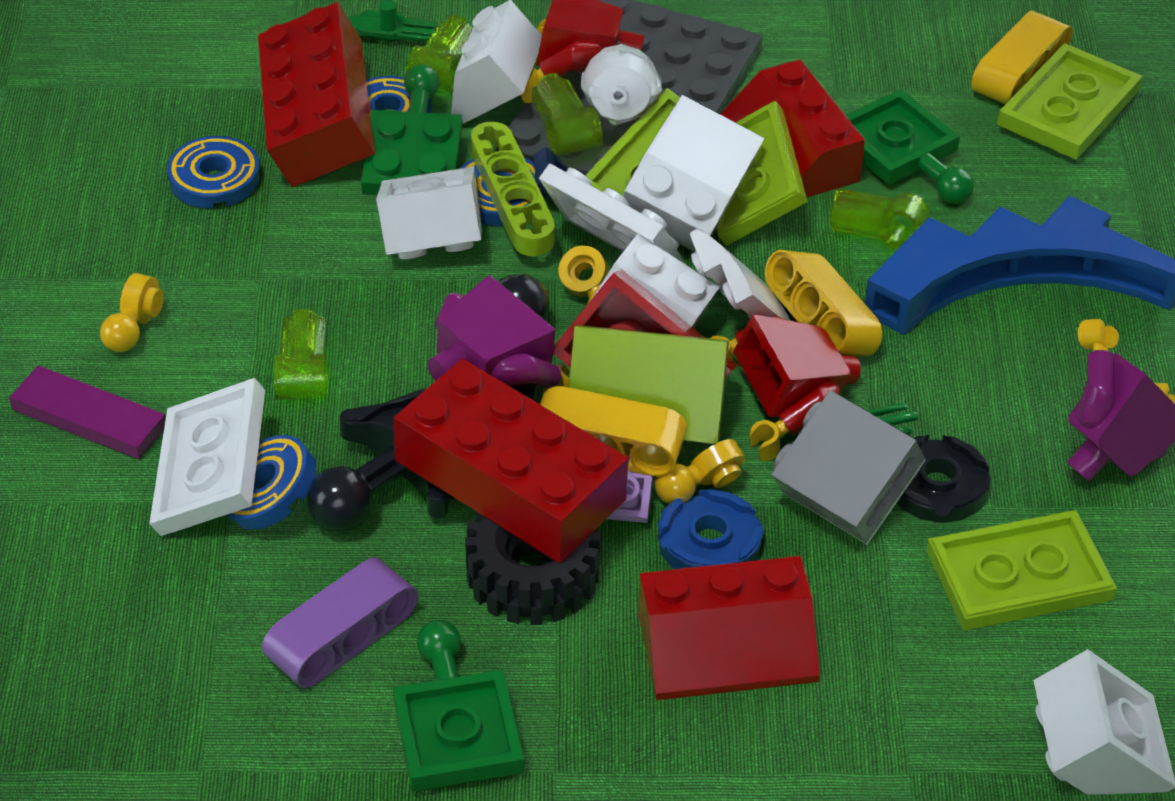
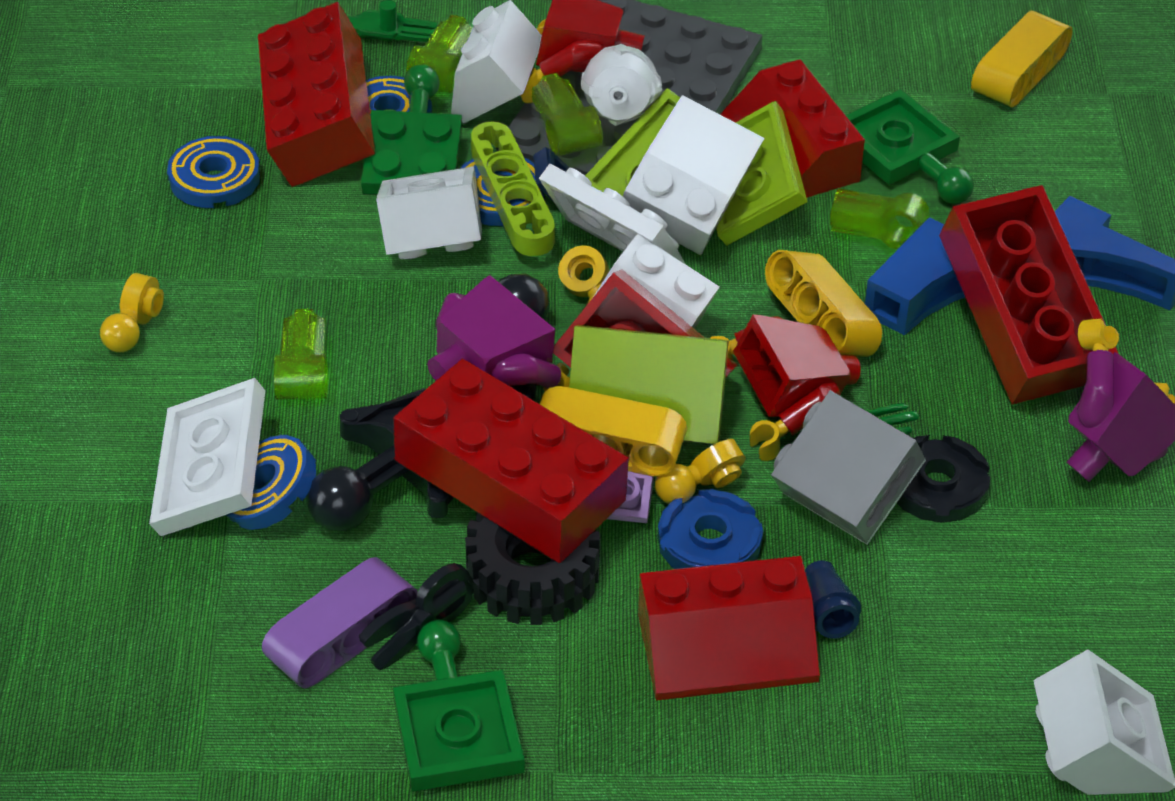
magenta tile [9,365,166,459] -> none
white slope [690,229,790,321] -> none
lime tile [926,510,1117,631] -> none
lime plate [997,43,1143,160] -> none
none -> black piece [359,563,474,670]
none -> dark blue cone [805,560,861,638]
none -> red brick [939,185,1119,405]

